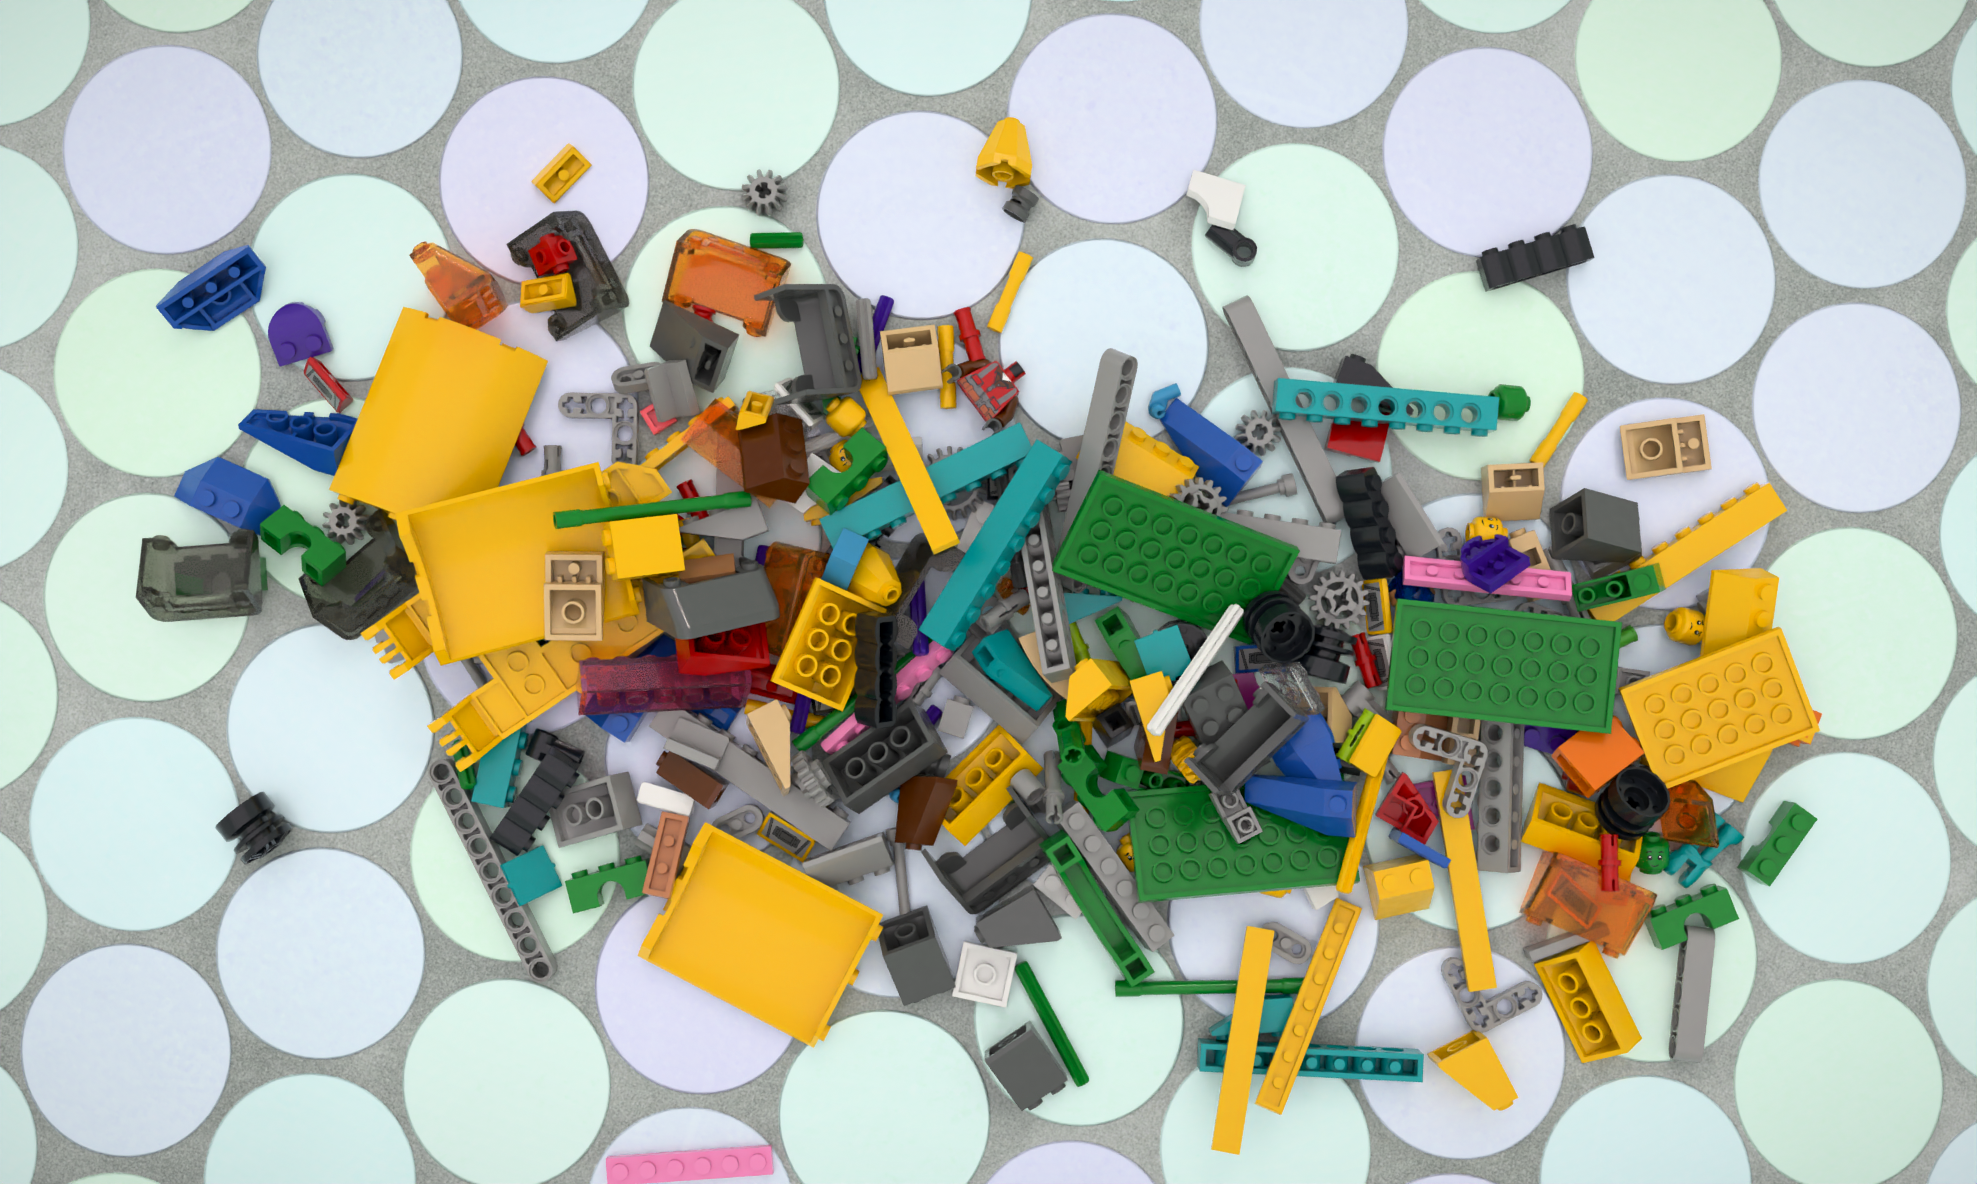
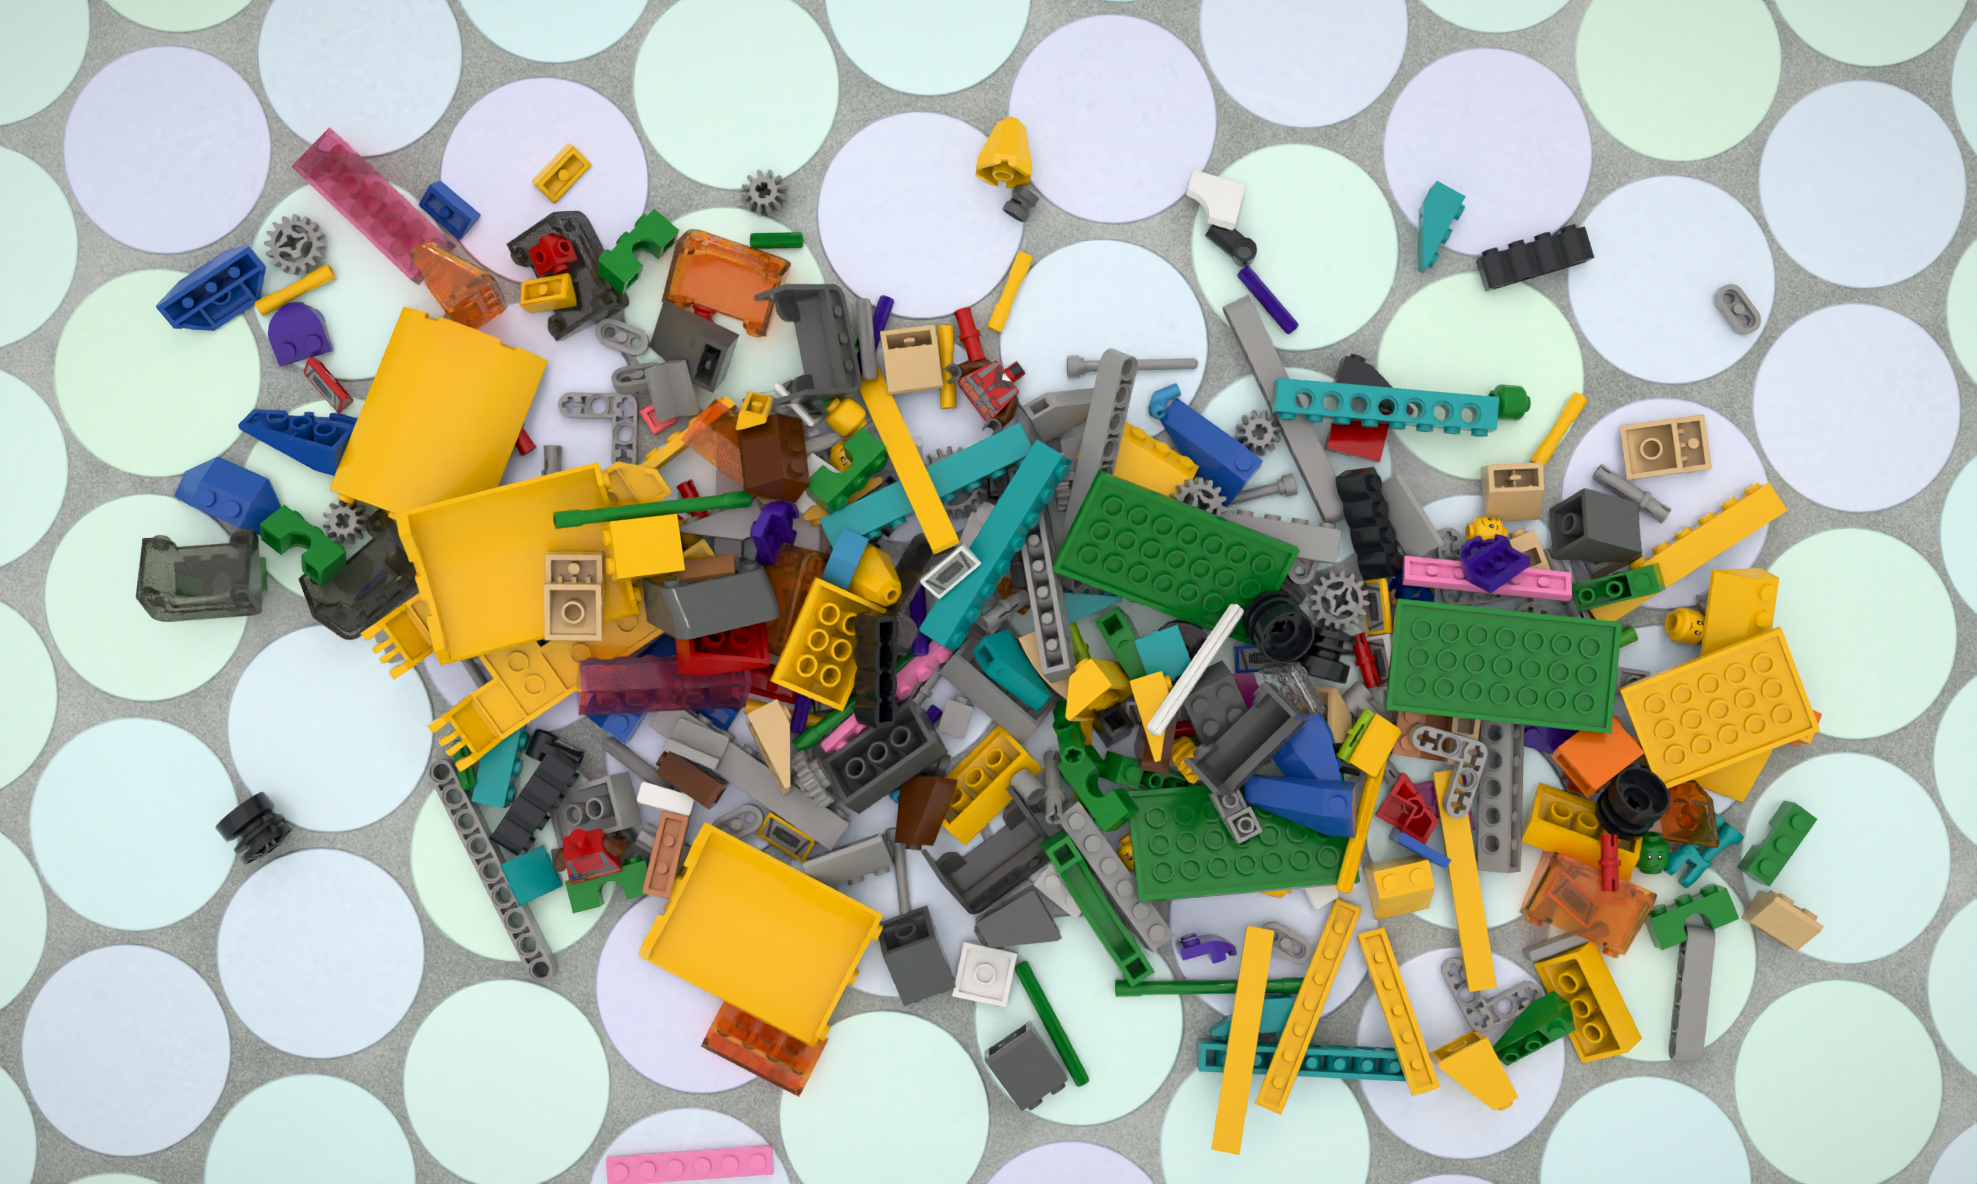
none -> yellow piece [255,263,336,316]
none -> light grey gear [264,214,327,275]
none -> clear pink brick [291,127,456,285]
none -> blue slope [418,181,481,240]
none -> torso [551,828,635,885]
none -> light grey plate [595,318,650,357]
none -> green arch [597,209,679,295]
none -> light grey axle [602,736,673,789]
none -> clear orange slope [701,1001,829,1097]
none -> dark purple slope [750,501,799,566]
none -> slope [920,542,981,599]
none -> light grey slope [1022,388,1094,443]
none -> light grey piece [1067,355,1198,378]
none -> dark purple slope [1176,933,1237,964]
none -> dark purple axle [1237,266,1299,335]
none -> yellow plate [1357,927,1440,1097]
none -> teal slope [1418,181,1466,273]
none -> green slope [1492,991,1576,1066]
none -> light grey pin [1591,464,1672,523]
none -> light grey plate [1714,284,1761,335]
none -> tan slope [1741,890,1824,951]

